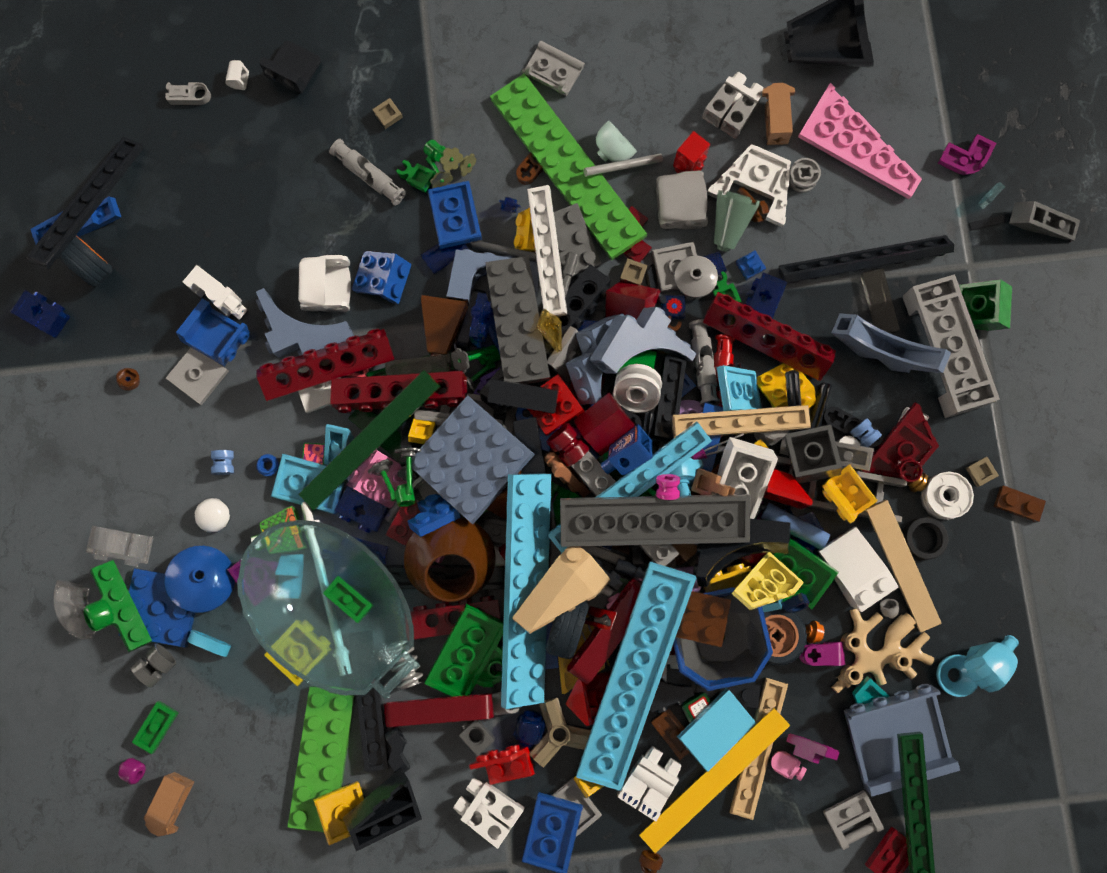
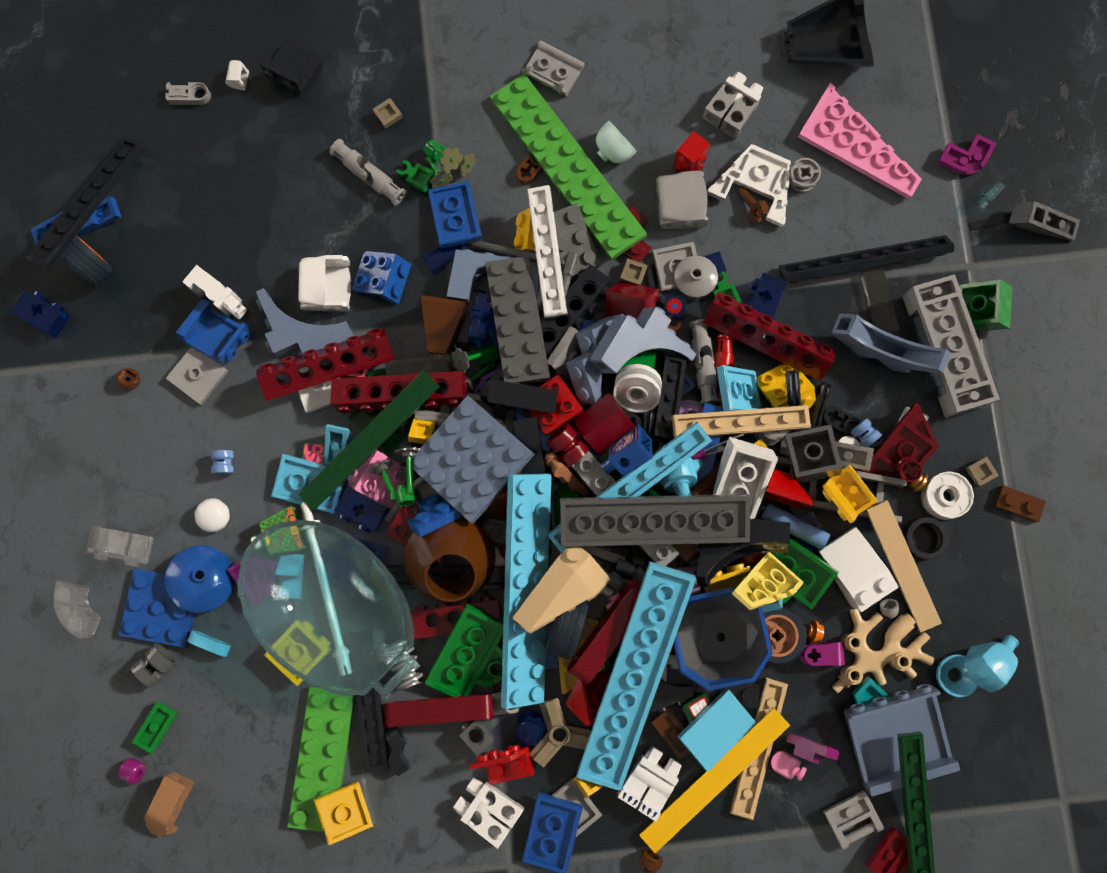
green plate [83,560,152,652] -> none
blue plate [256,454,279,477] -> none
green plate [323,576,374,623] -> none
black wedge [342,768,422,851] -> none
clear blue plate [499,197,521,213] -> none
clear yellow piece [537,309,562,353] -> none
light grey bar [583,153,663,177] -> none
red sticker [584,606,617,631] -> none
dark pink wheel [656,474,680,500] -> none
reddish brown plate [676,591,731,647] -> none
medium nougat plate [691,468,736,496] -> none
sand green cone [714,190,760,252] -> none
blue tile [736,250,766,281] -> none
medium nougat piece [762,83,795,145] -> none
dark blue tile [781,593,810,613] -> none

